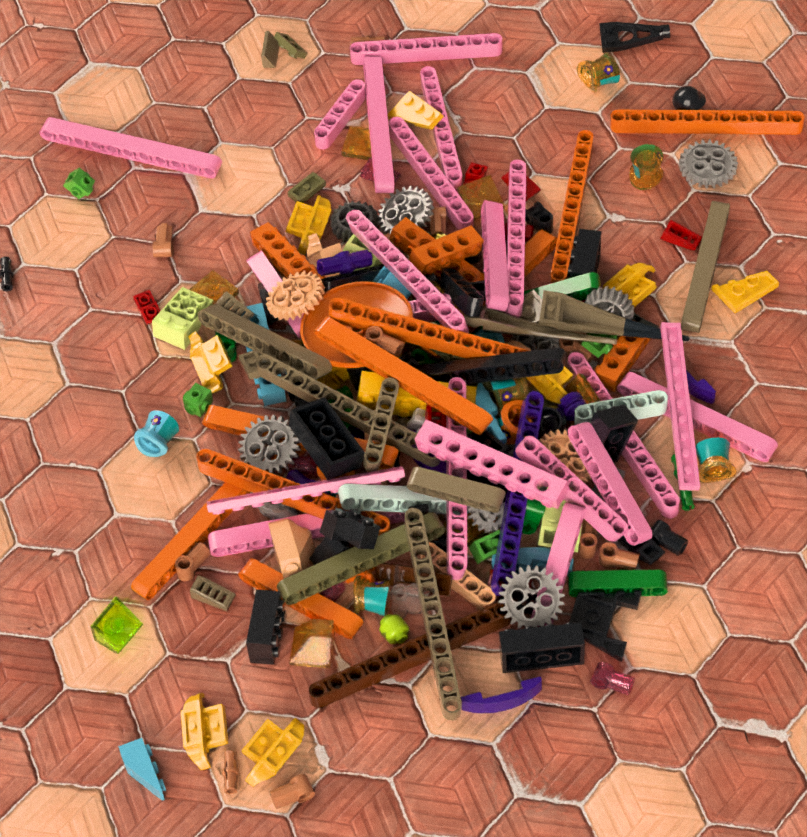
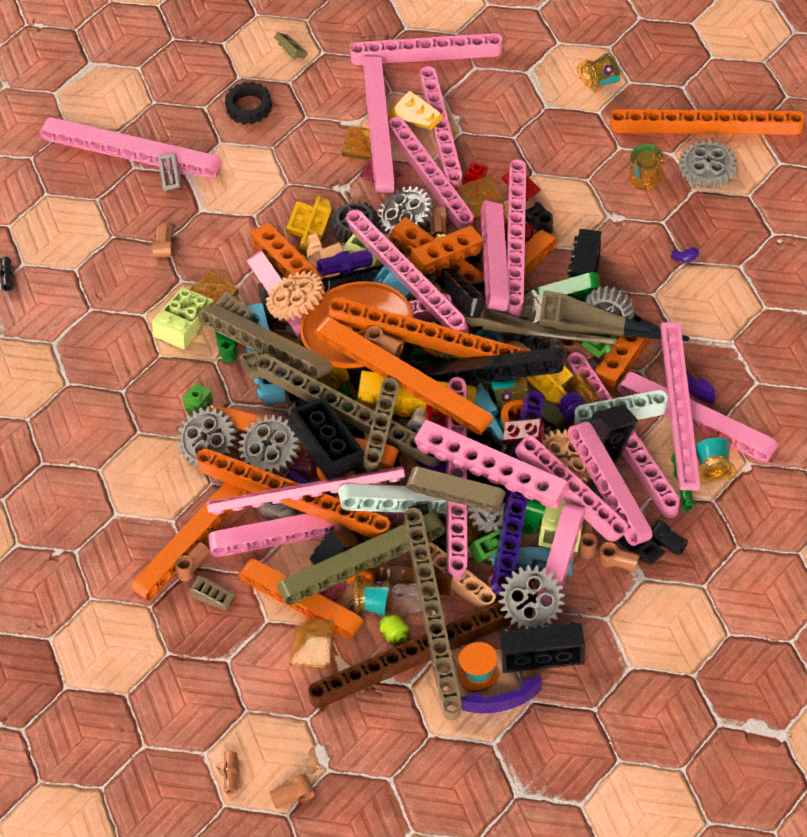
bright green brick [63,167,95,199] -> none
clear neon green slope [90,597,143,654] -> none
medium azure slope [118,738,166,800] -> none
red slope [133,290,161,325] -> none
medium azure hat [134,410,179,457] -> none
yellow plate [181,693,229,770] -> none
yellow plate [188,331,232,394] -> none
yellow plate [242,718,304,787] -> none
black brick [246,589,286,665] -> none
dark tan slope [261,31,280,68] -> none
light nougat slope [268,518,315,579] -> none
olive plate [288,172,326,203] -> none
bright pink beam [314,80,366,150] -> none
black brick [320,508,381,549] -> none
black helmet [538,406,567,439] -> none
orange beam [551,130,593,283] -> none
green beam [568,570,668,597] -> none
black wing [569,590,642,662] -> none
clear pink piece [590,662,635,695] -> none
black plate [599,22,670,53] -> none
yellow plate [603,263,657,308] -> none
red slope [660,220,702,251] -> none
black helmet [672,86,706,110] -> none
dark tan beam [681,201,730,333] -> none
yellow wing [711,271,779,313] -> none
none -> light grey tile [158,153,182,192]
none -> light grey gear [176,406,238,468]
none -> black tyre [225,82,272,125]
none -> orange hat [459,642,499,692]
none -> plate [503,419,545,443]
none -> dark purple arm [671,247,699,263]

